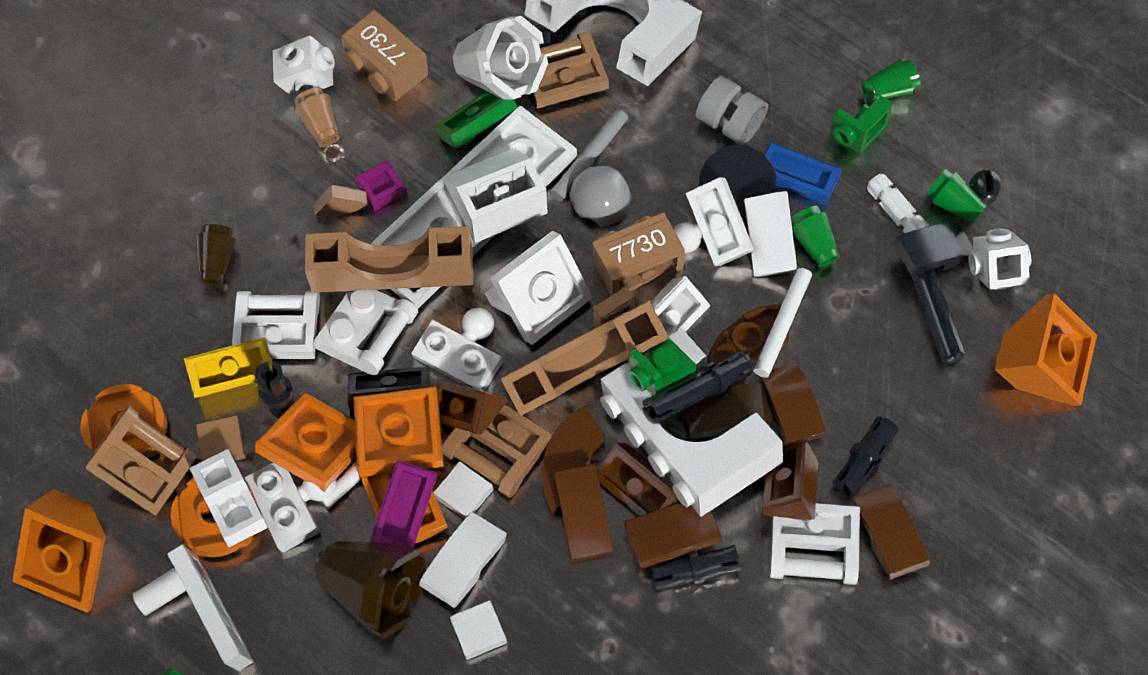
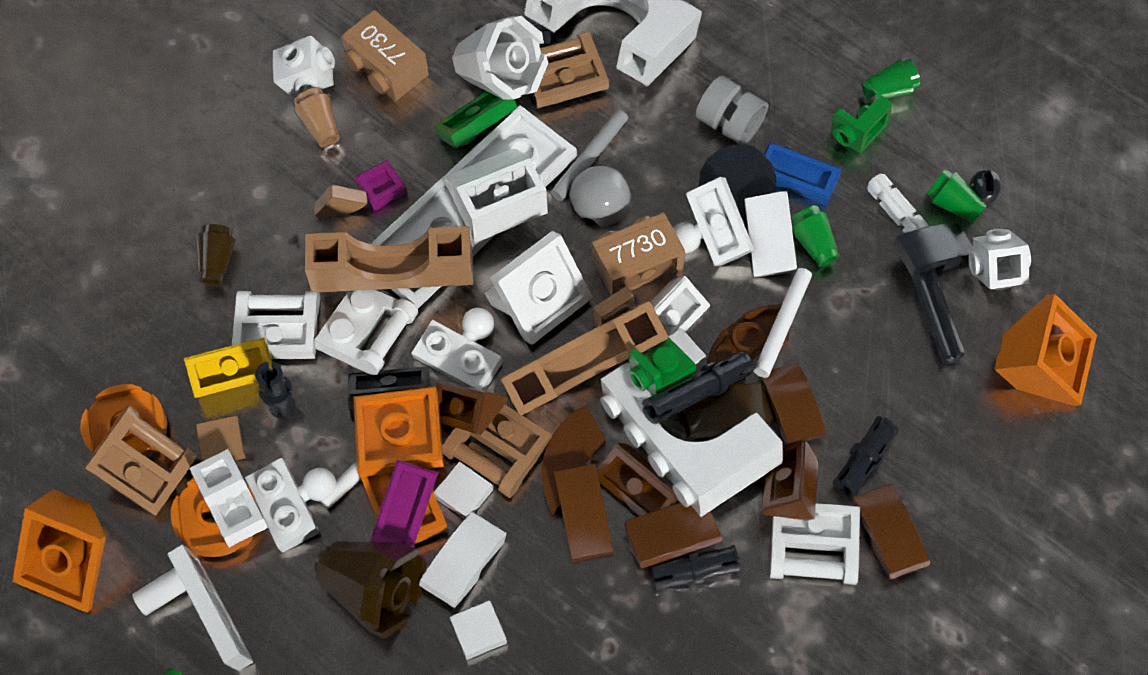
orange plate [255,392,357,492] -> none

